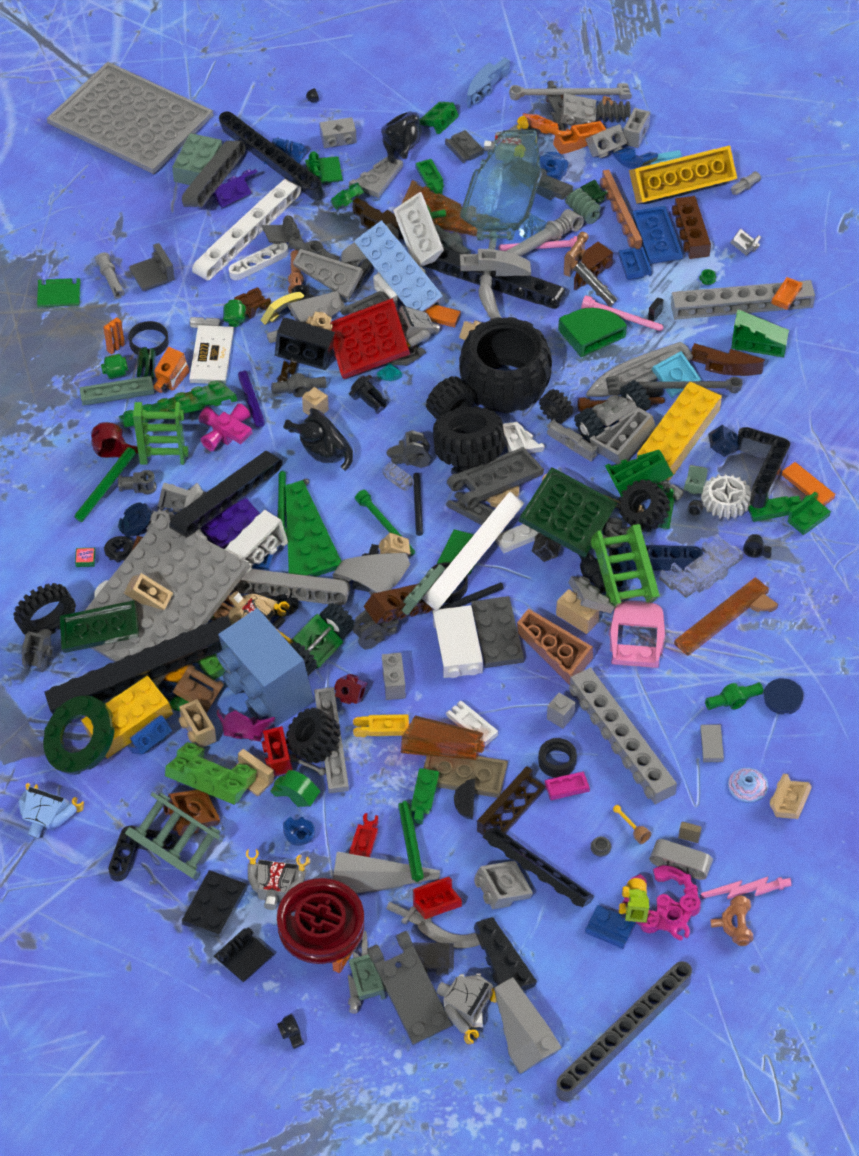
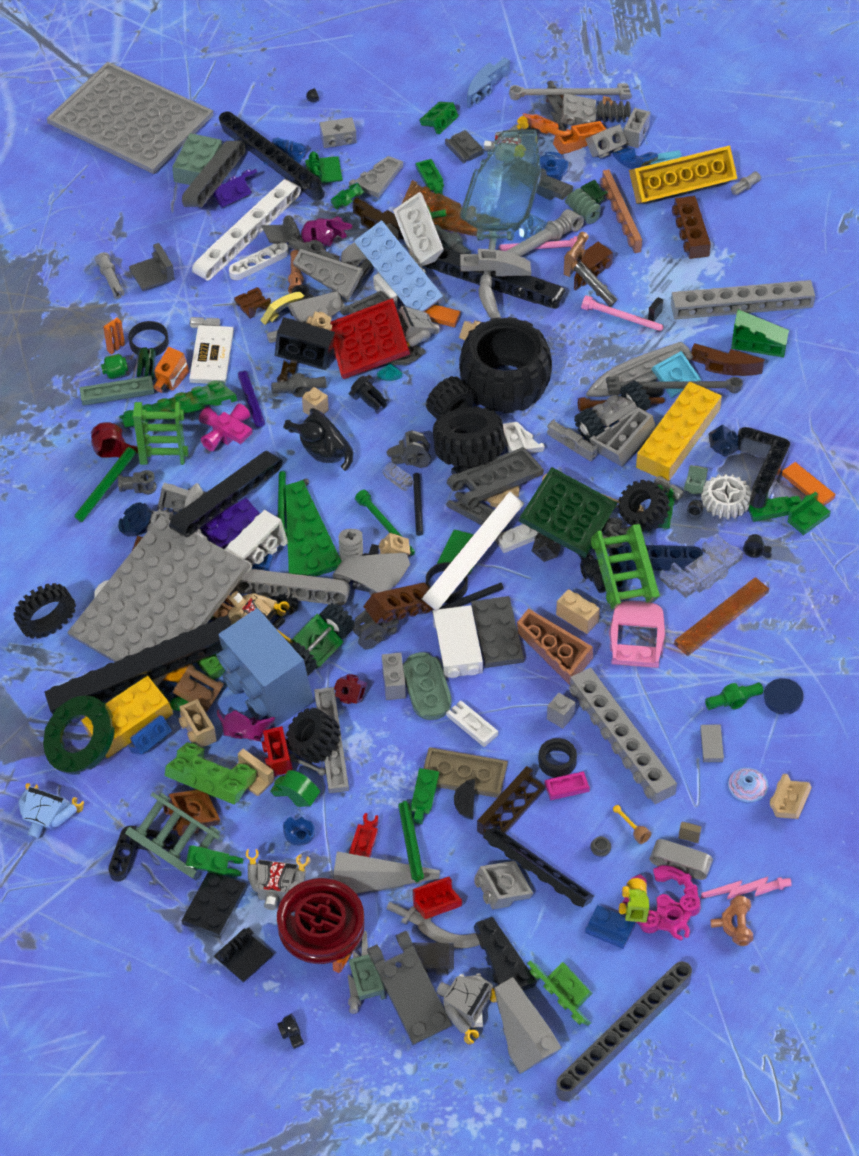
dark grey hinge [22,629,53,672] -> none
green piece [37,278,81,307] -> none
dark green plate [60,600,139,653] -> none
tile [75,547,96,567] -> none
black gear [104,536,134,563] -> none
tan slope [124,573,173,610] -> none
green head [223,300,246,327] -> none
yellow hinge [353,714,409,737] -> none
black piece [381,111,422,163] -> none
sand green plate [401,564,445,615] -> none
clear orange slope [401,715,485,760] -> none
black tyre [539,389,573,424] -> none
green brick [558,308,627,357] -> none
light grey wing [568,576,614,613] -> none
green wedge [604,449,673,497] -> none
blue plate [618,247,652,280] -> none
blue plate [632,206,683,264] -> none
green plate [699,269,716,285] -> none
light grey bracket [730,228,761,255] -> none
medium nougat tile [750,593,778,612] -> none
orange tile [771,277,803,310] -> none
none -> green hinge [186,845,244,877]
none -> magenta piece [301,216,352,247]
none -> light grey piece [338,529,363,561]
none -> sand green tile [403,652,451,720]
none -> bright green bracket [527,960,593,1026]

